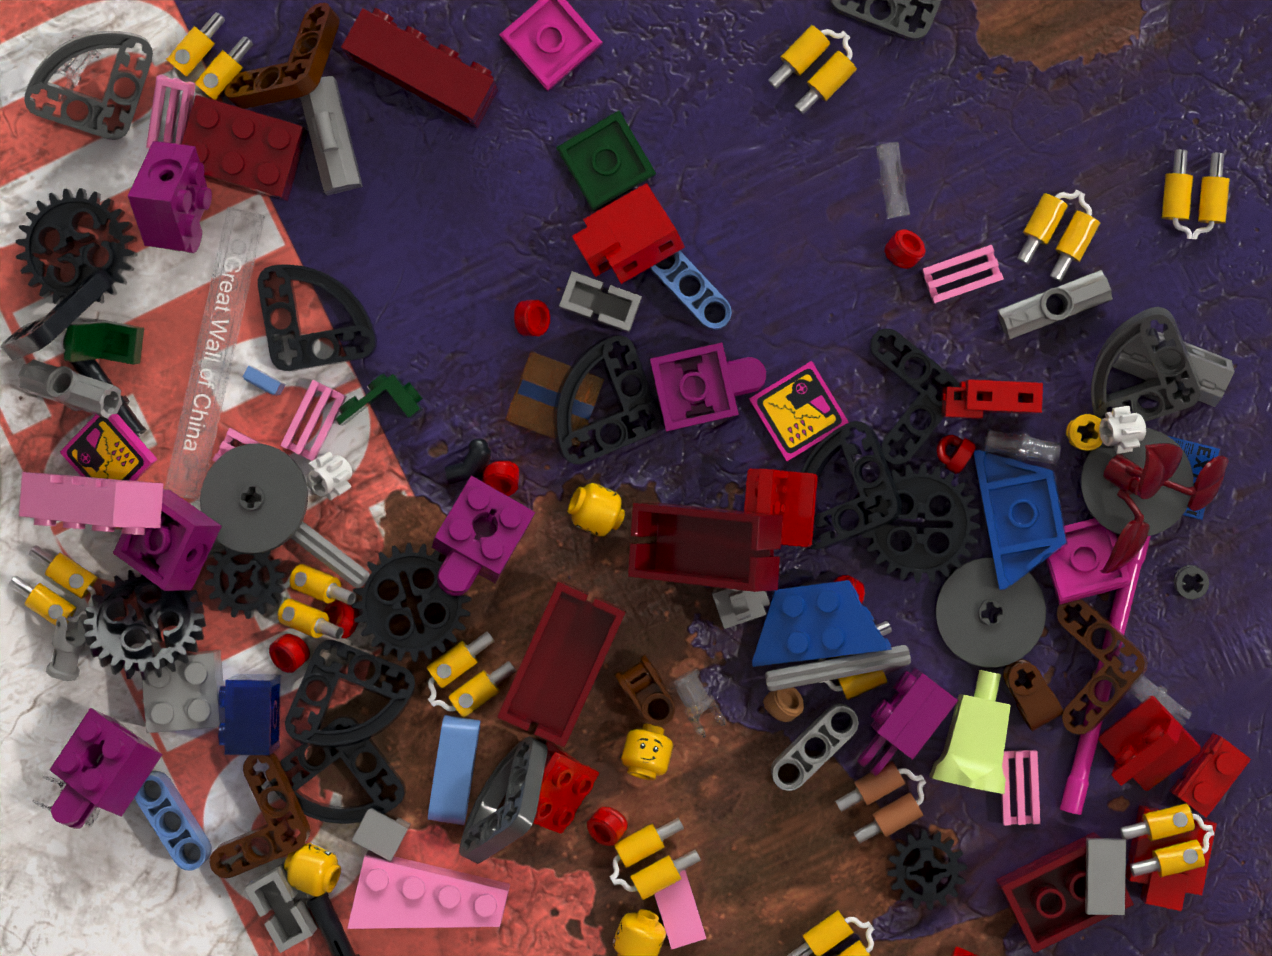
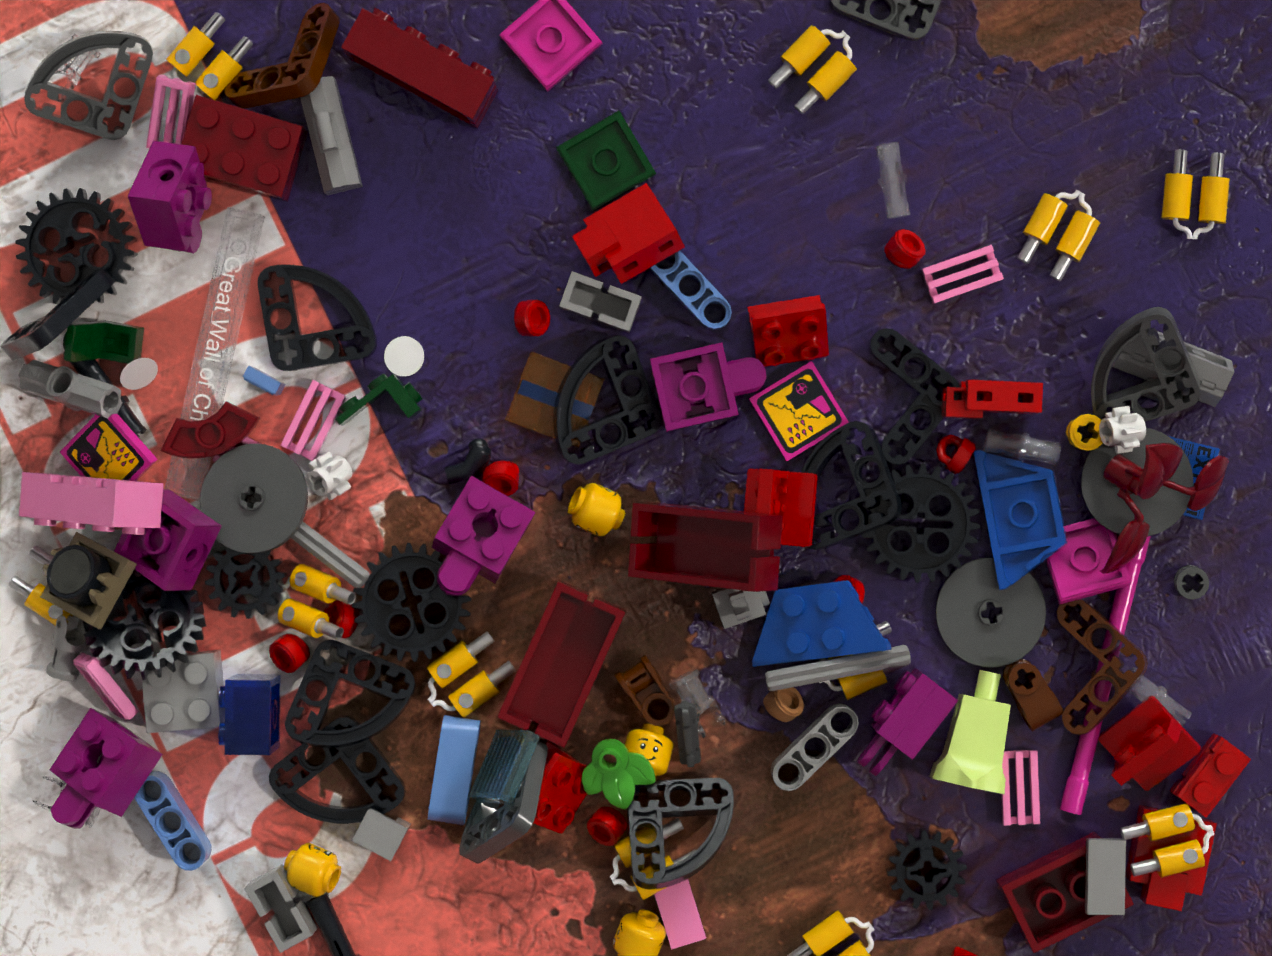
reddish brown beam [209,749,311,879] -> none
bright pink wedge [347,851,510,929] -> none
nougat piece [835,760,926,844] -> none
light grey piece [997,270,1113,340] -> none
none -> piece [40,532,137,630]
none -> bright pink tile [73,652,139,720]
none -> white sticker [120,358,158,390]
none -> dark red tile [161,401,260,458]
none -> white sticker [384,336,424,376]
none -> clear light blue tile [469,729,539,805]
none -> bright green plate [582,739,656,809]
none -> black beam [627,778,734,890]
none -> dark grey axle [674,700,701,767]
none -> red bracket [747,295,829,367]

